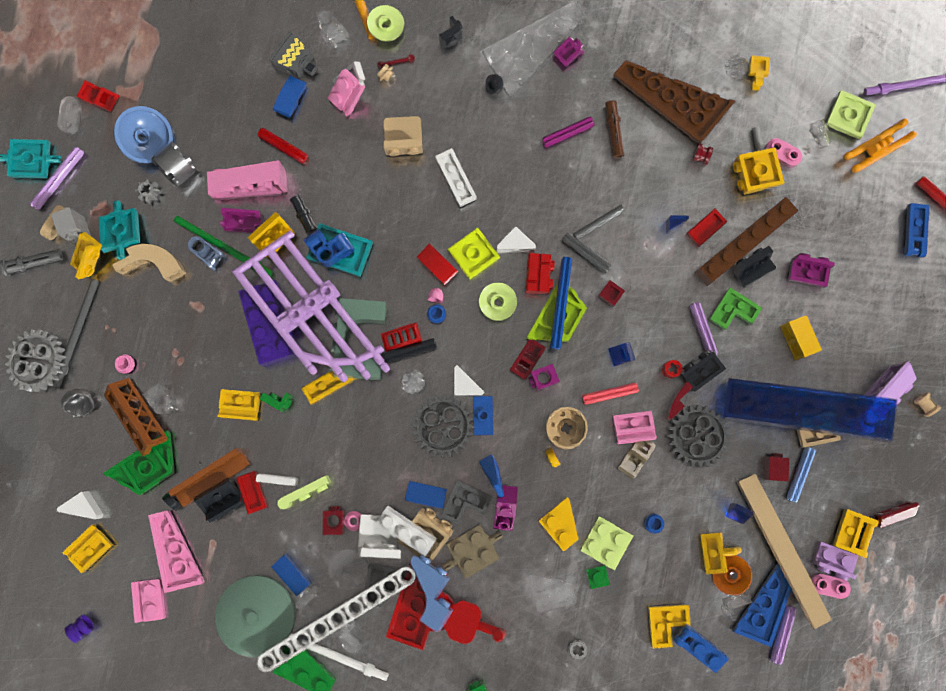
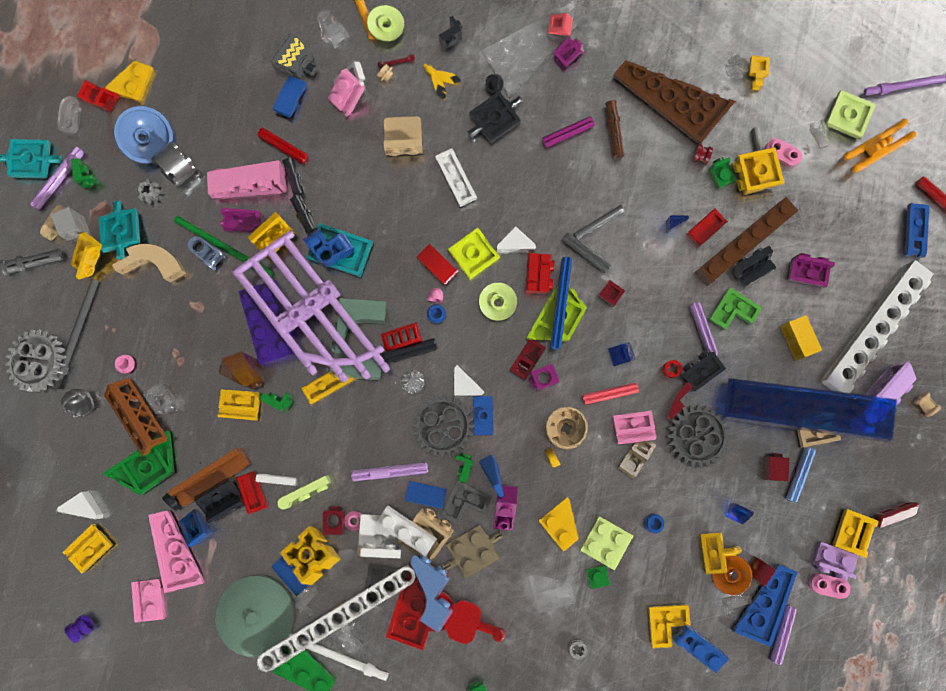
tan tile [737,474,832,629] -> none
none -> green bracket [71,158,99,188]
none -> yellow wing [105,61,154,103]
none -> blue slope [179,509,213,547]
none -> reddish brown wedge [218,352,266,389]
none -> yellow brick [280,526,341,586]
none -> black pin [282,157,305,196]
none -> lavender axle [351,462,428,481]
none -> yellow piece [423,64,461,99]
none -> green bracket [454,453,474,483]
none -> black plate [467,91,523,143]
none -> coral slope [548,13,573,36]
none -> green bracket [709,157,737,189]
none -> dark red brick [748,556,777,586]
none -> white brick [820,260,934,396]

